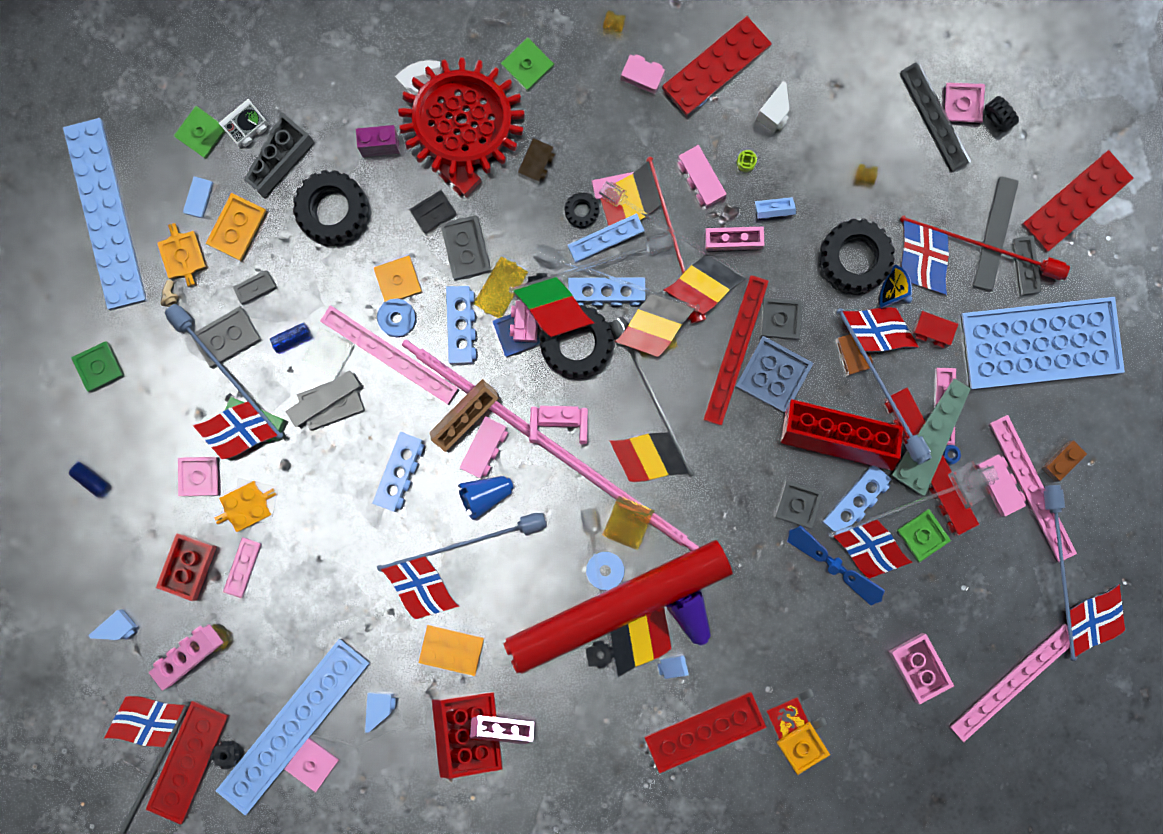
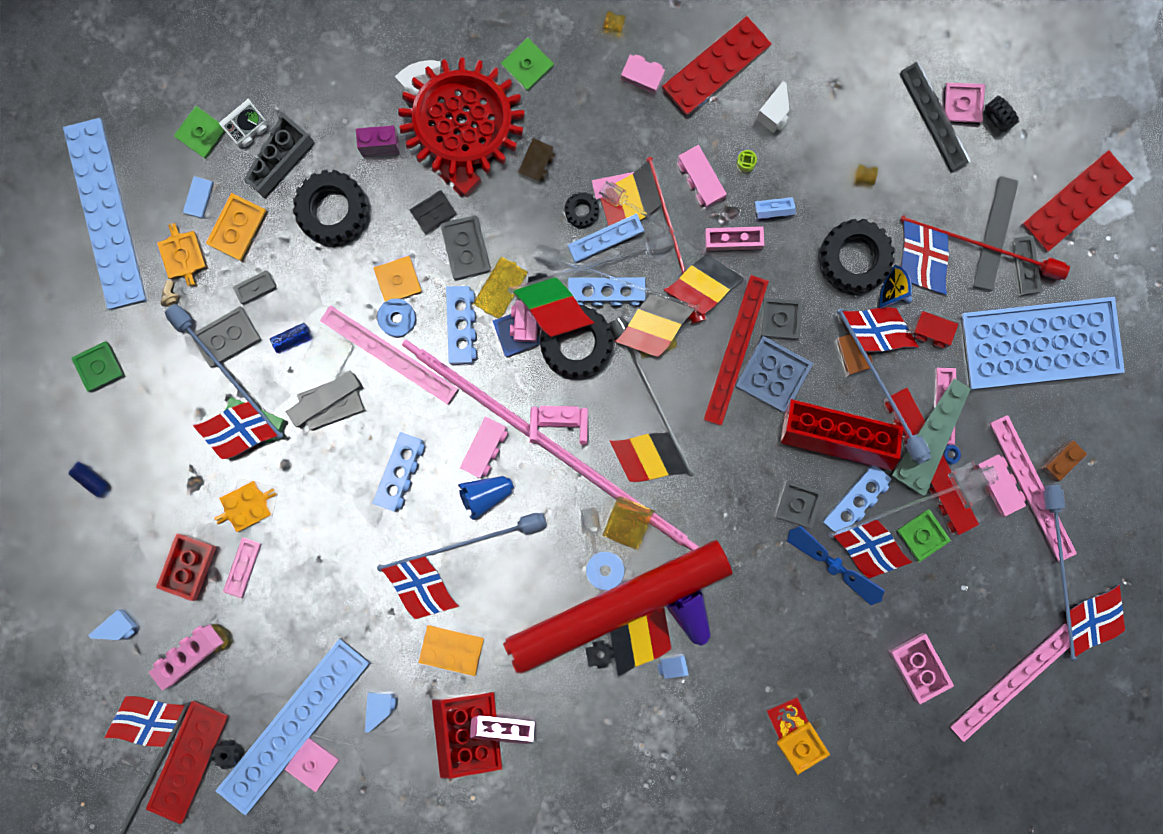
bright pink plate [178,457,218,496] -> none
medium nougat brick [429,379,499,452] -> none
red plate [644,691,767,773] -> none

